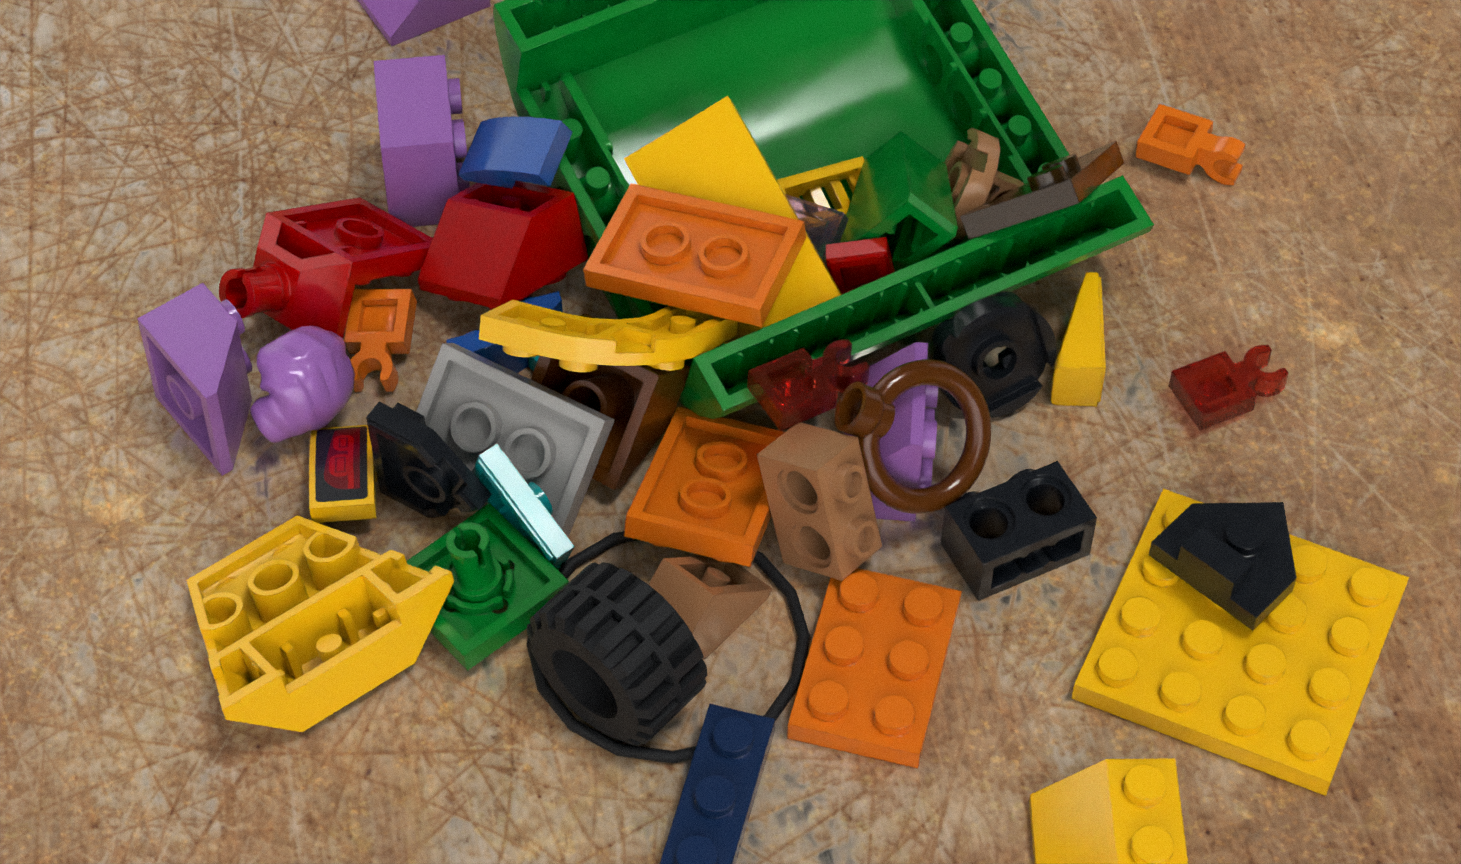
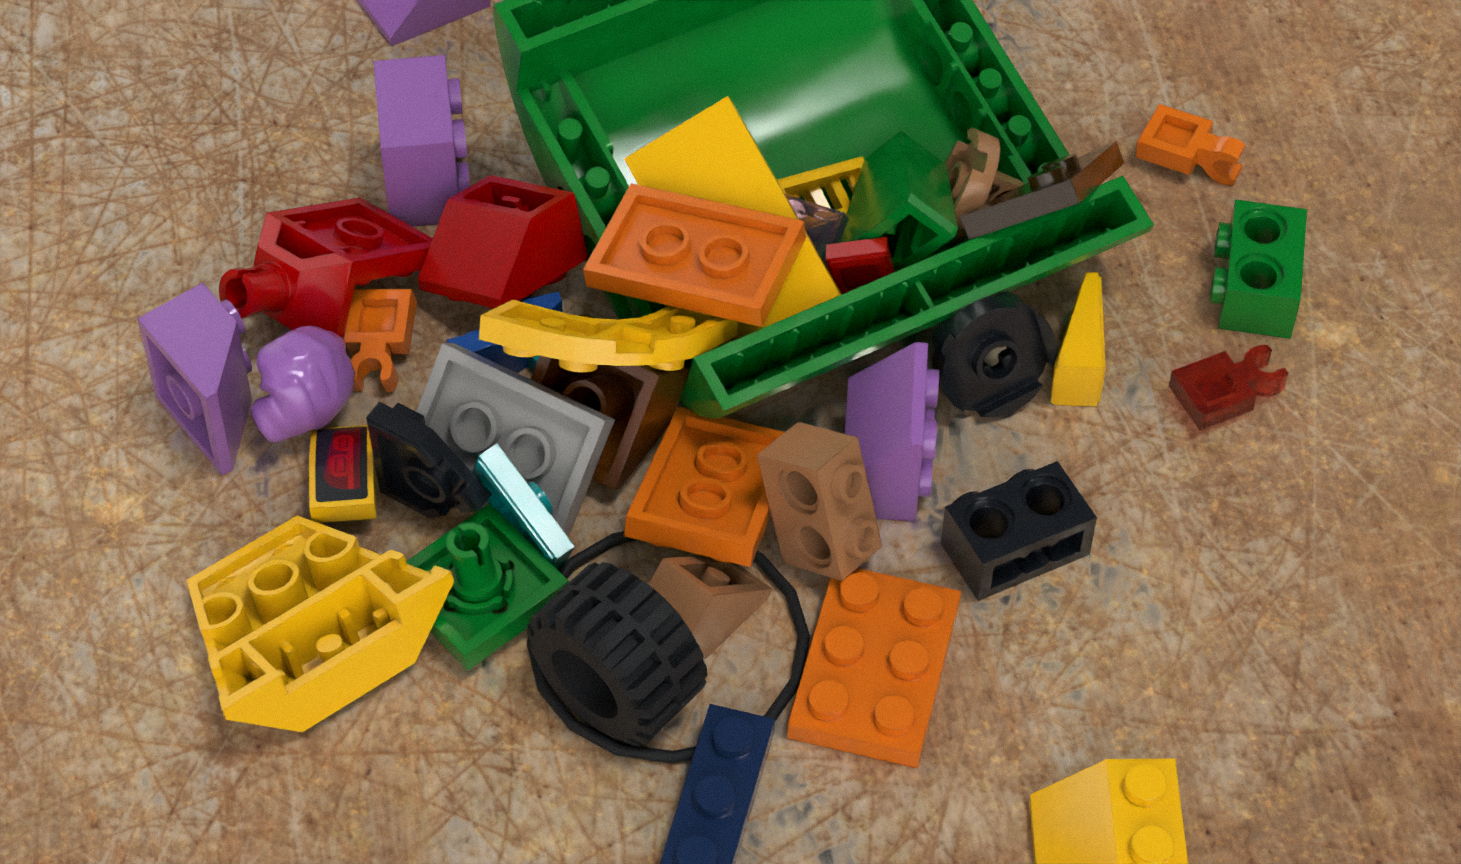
blue slope [458,116,573,189] -> none
clear red plate [747,339,870,431] -> none
reddish brown piece [835,359,991,514] -> none
yellow plate [1071,488,1409,796] -> none
black plate [1149,502,1297,630] -> none
none -> green brick [1210,199,1307,339]

